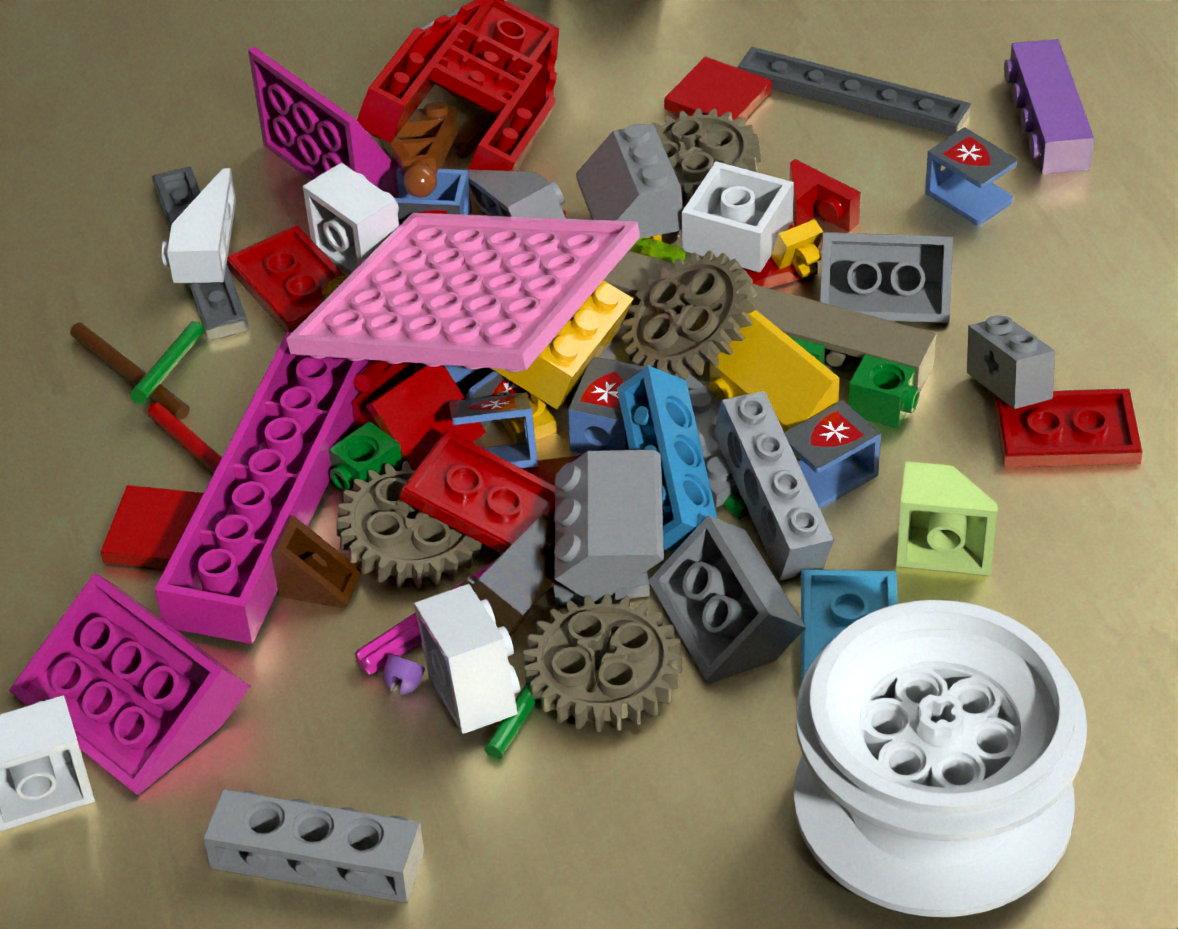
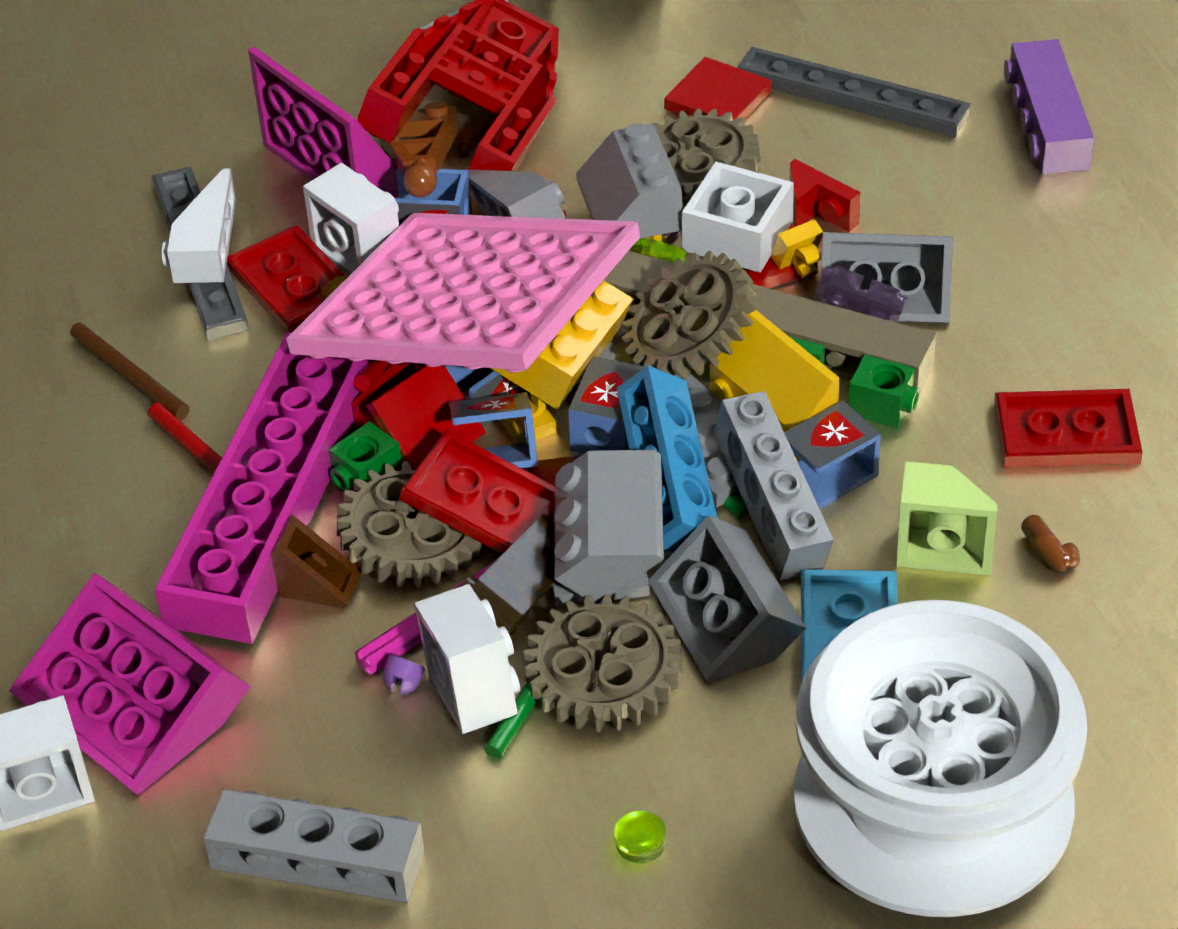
red tile [100,485,204,569] -> none
green bar [130,321,204,404] -> none
piece [925,127,1017,225] -> none
light grey brick [967,315,1055,409] -> none
none -> clear neon green tile [615,811,667,863]
none -> clear purple hinge [814,265,907,322]
none -> dark orange arm [1021,515,1080,572]

